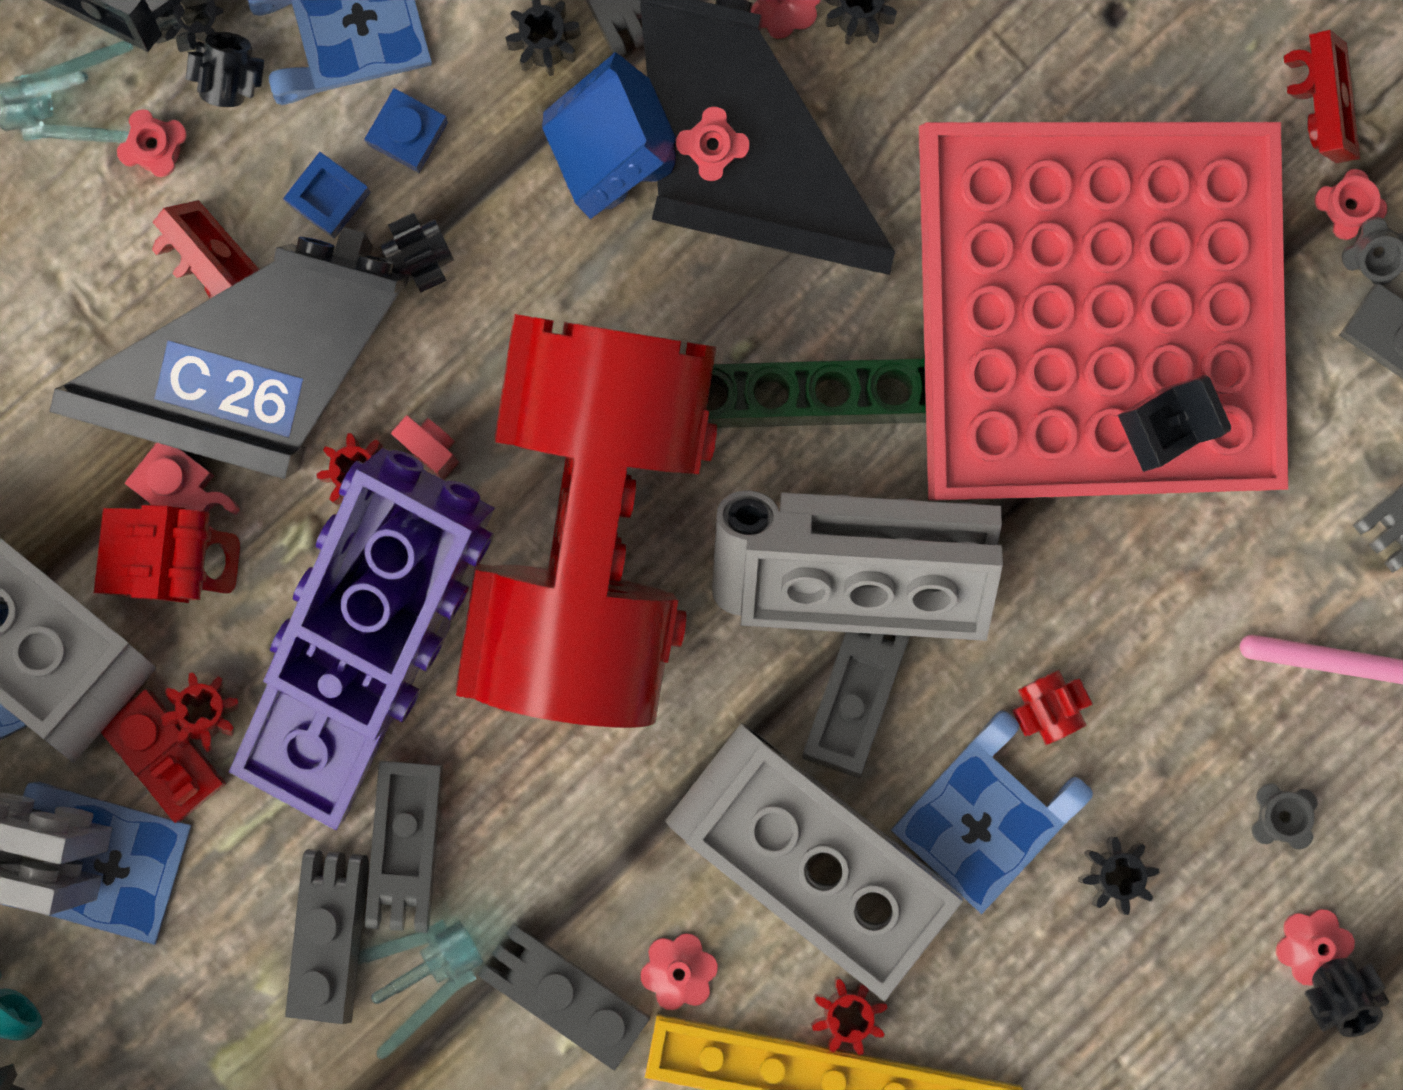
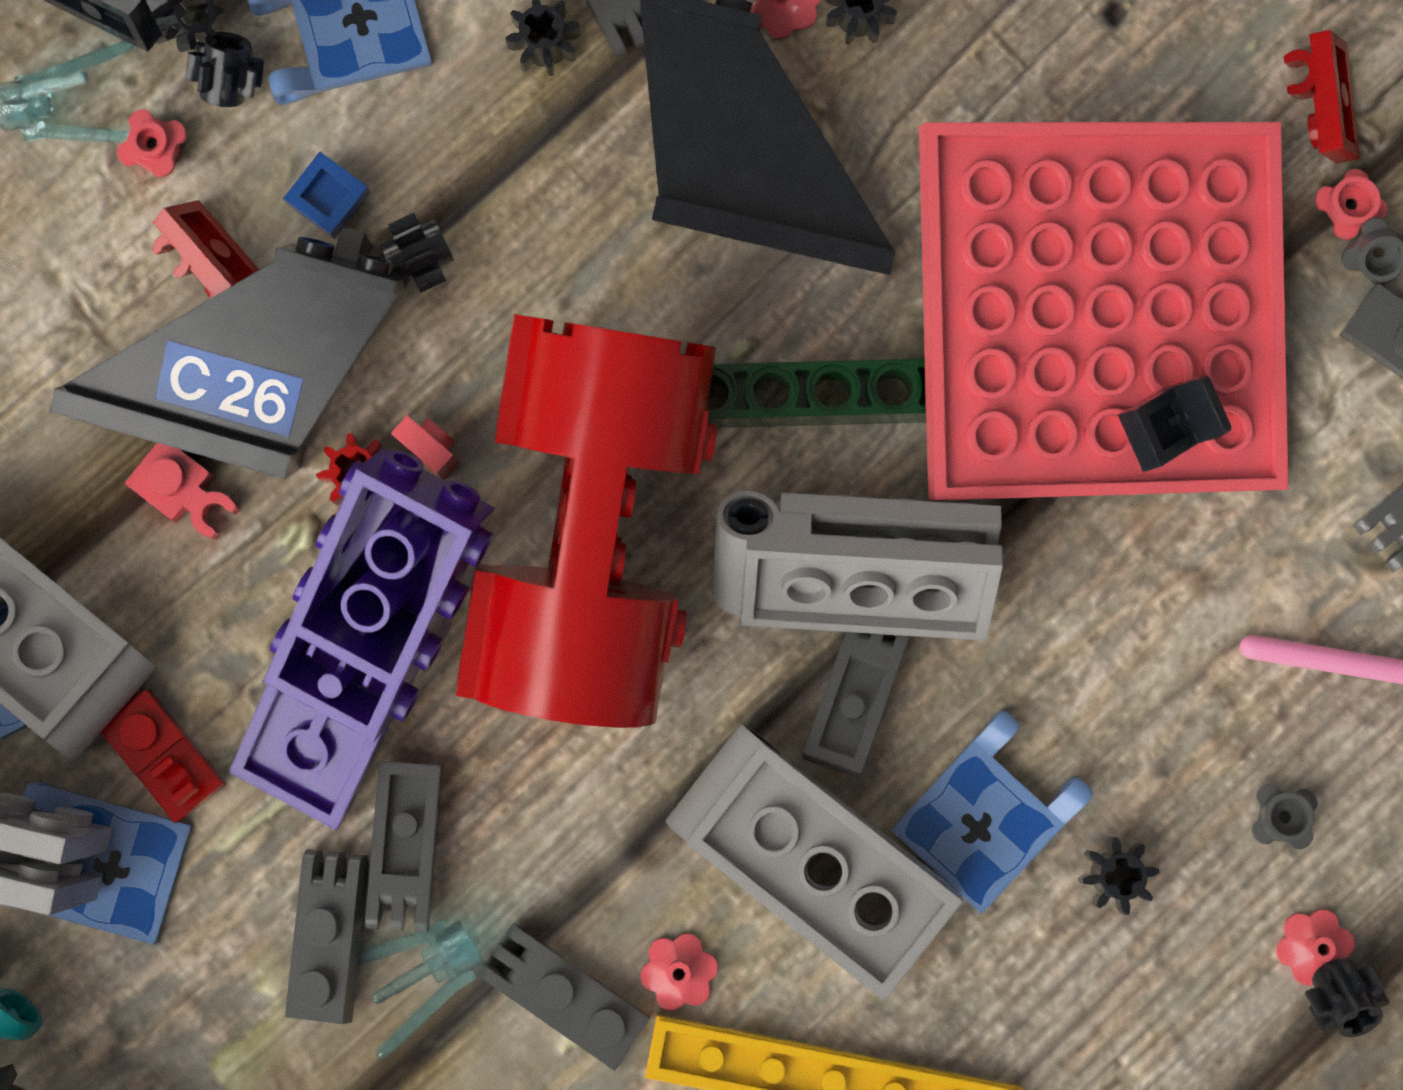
red piece [93,505,240,604] -> none
red gear [160,672,239,752] -> none
blue plate [364,88,448,173] -> none
blue slope [542,52,676,219] -> none
coral plate [676,107,750,181] -> none
red gear [811,976,888,1056] -> none
red gear [1012,670,1093,745] -> none

